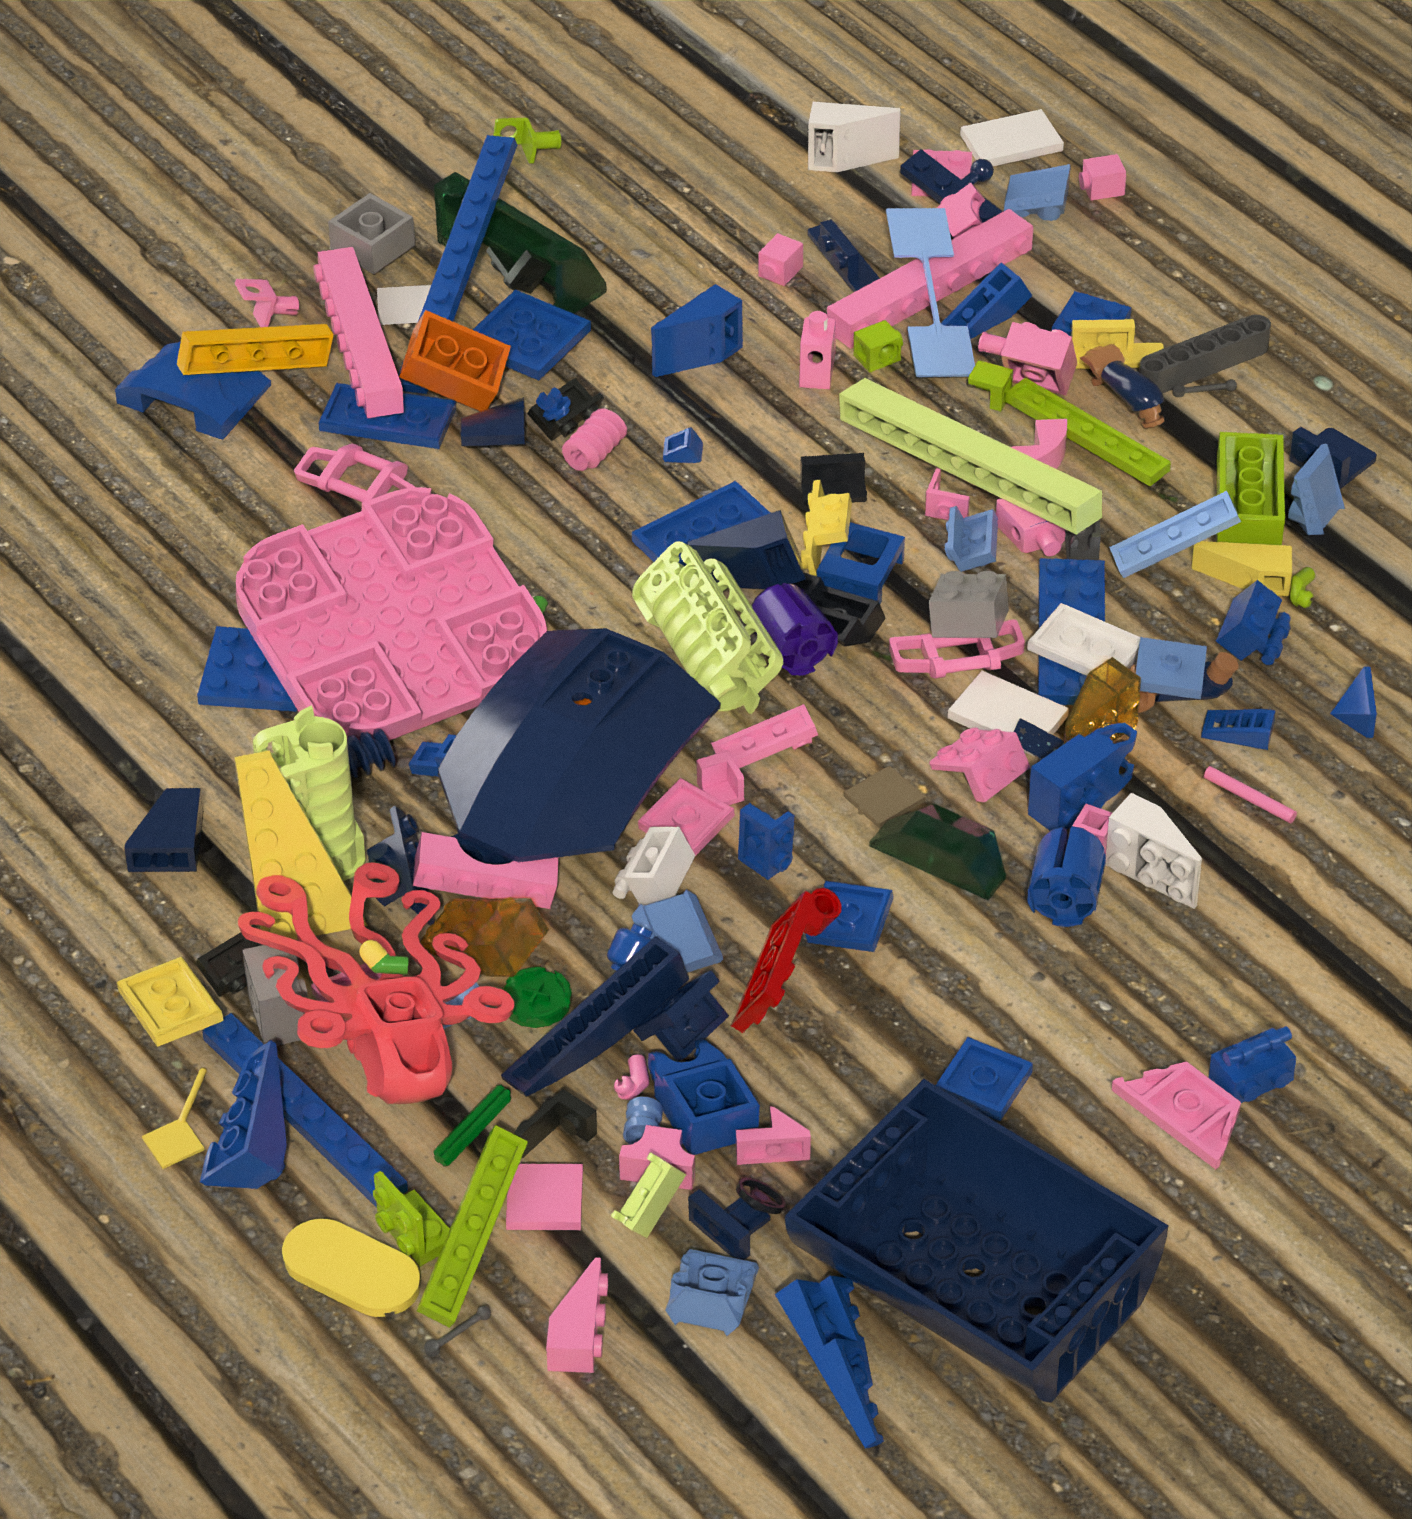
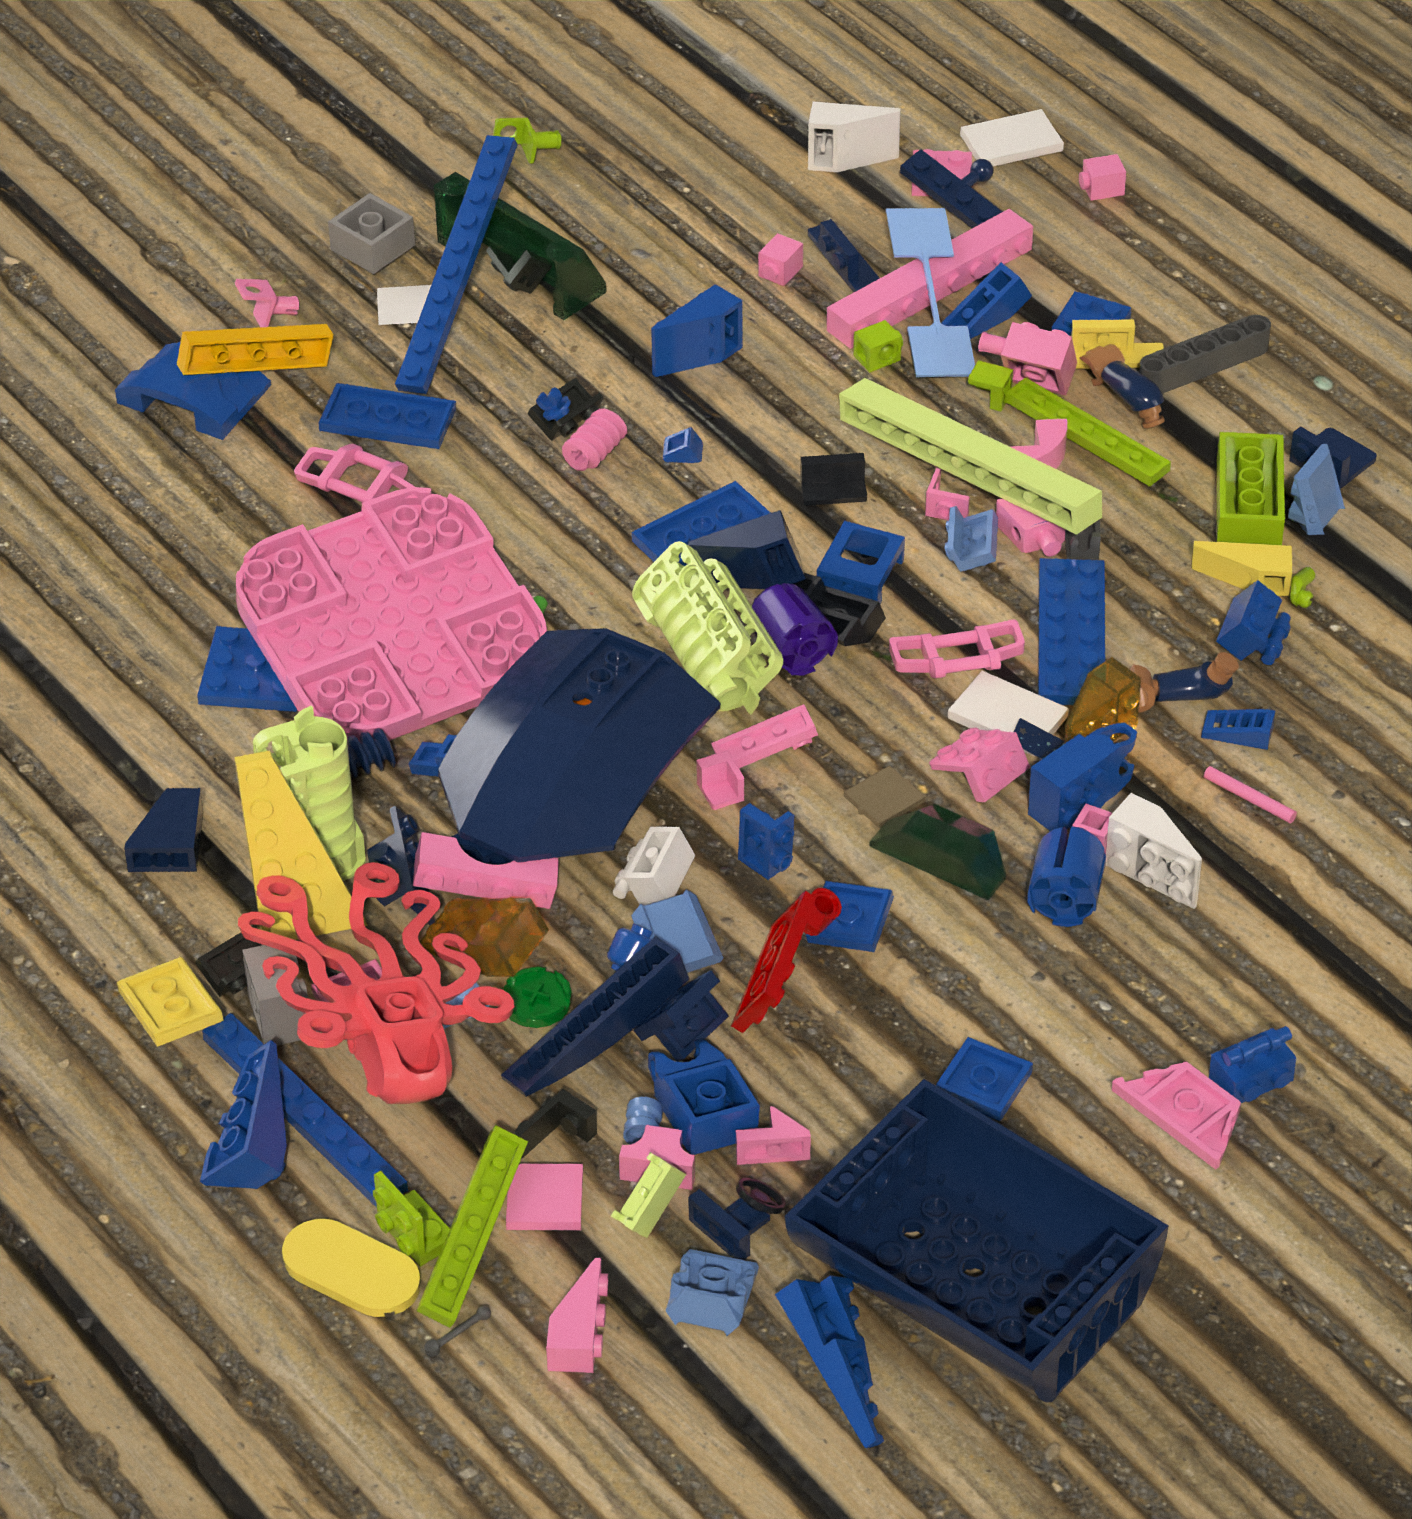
light yellow piece [142,1068,207,1169] -> none
bright pink brick [313,247,404,418] -> none
arm [359,940,408,975] -> none
orange brick [399,310,511,411] -> none
green axle [433,1085,511,1166] -> none
dark blue slope [461,397,525,446] -> none
blue plate [473,289,591,381] -> none
bright pink arm [614,1055,649,1100] -> none
bright pink tile [638,778,735,856] -> none
bright pink torso [799,311,836,389] -> none
light yellow bracket [801,480,852,576] -> none
light grey brick [929,571,1009,638] -> none
bright pink brick [937,183,985,238] -> none
medium blue slope [1004,164,1071,221] -> none
white tile [1027,603,1140,688] -> none
light blue plate [1109,491,1241,578] -> none
medium blue plate [1133,637,1207,699] -> none
dark grey hinge [1173,379,1237,398] -> none
blue slope [1330,667,1377,738] -> none

